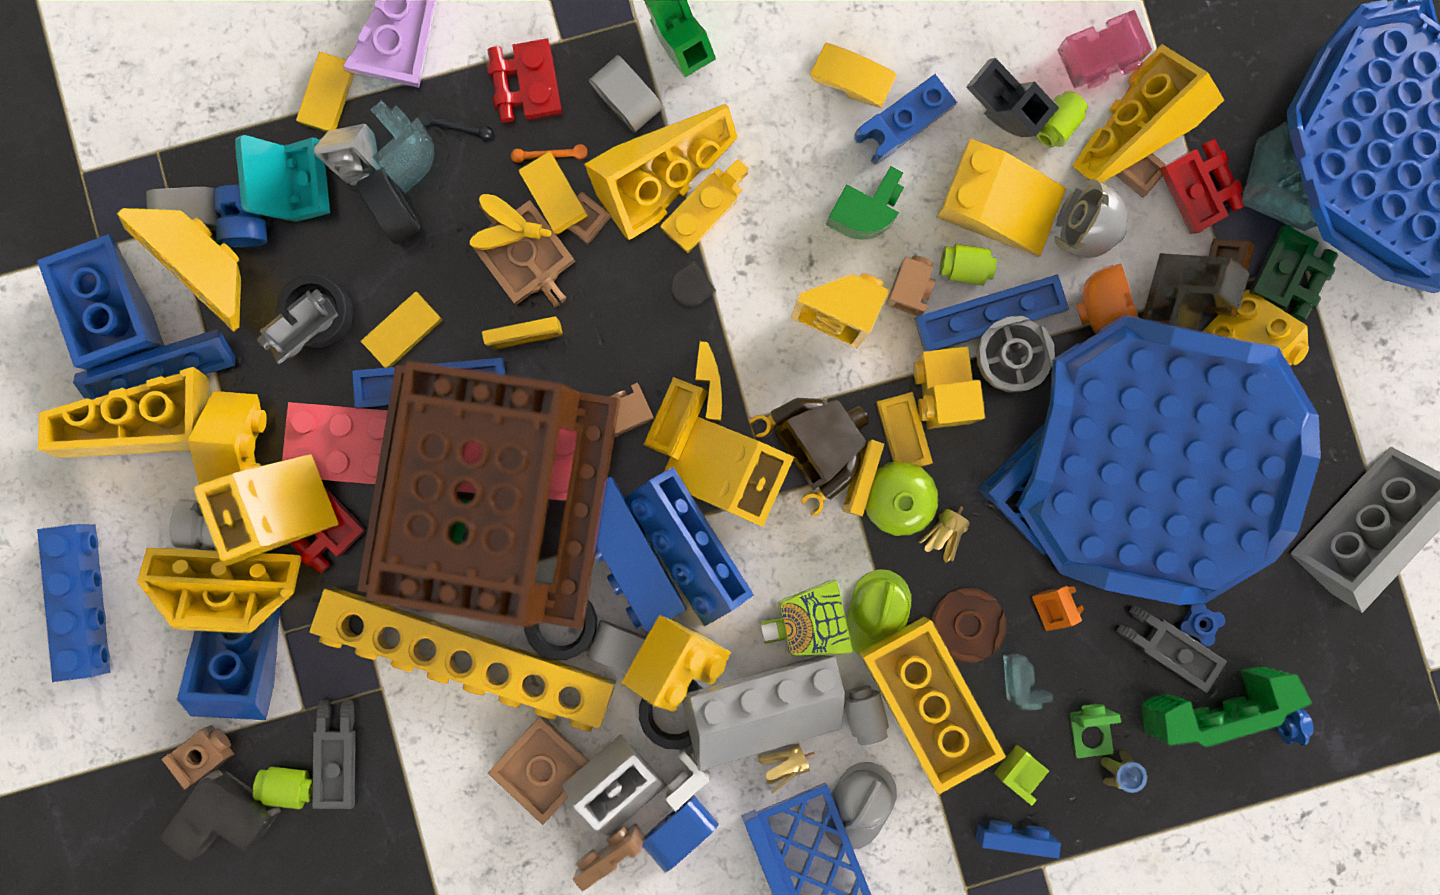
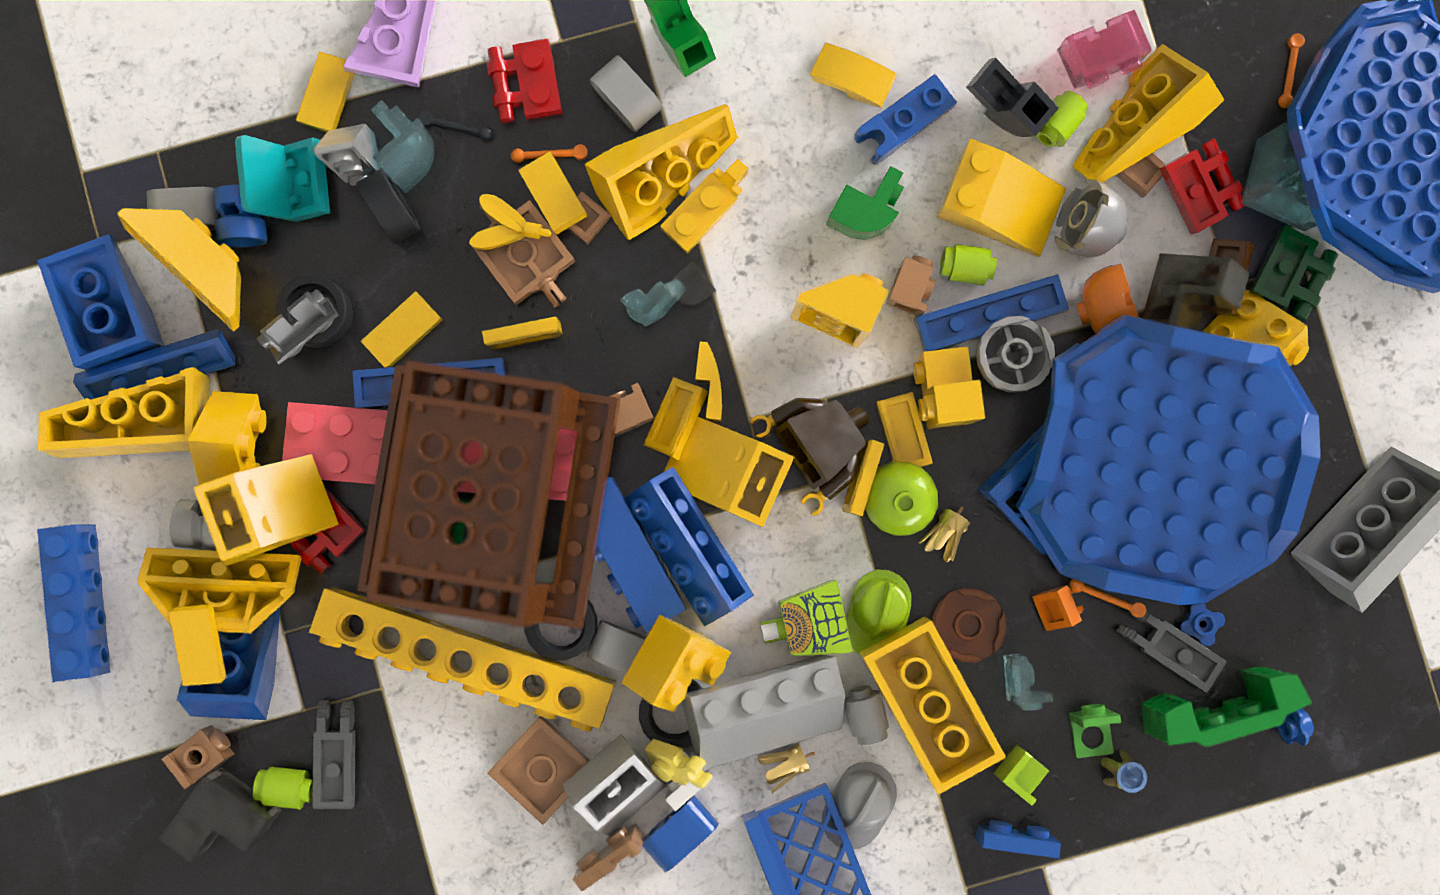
none -> yellow tile [169,604,226,686]
none -> clear light blue bracket [621,279,687,327]
none -> light yellow plate [644,739,713,789]
none -> orange hinge [1069,579,1146,618]
none -> orange hinge [1278,34,1305,108]

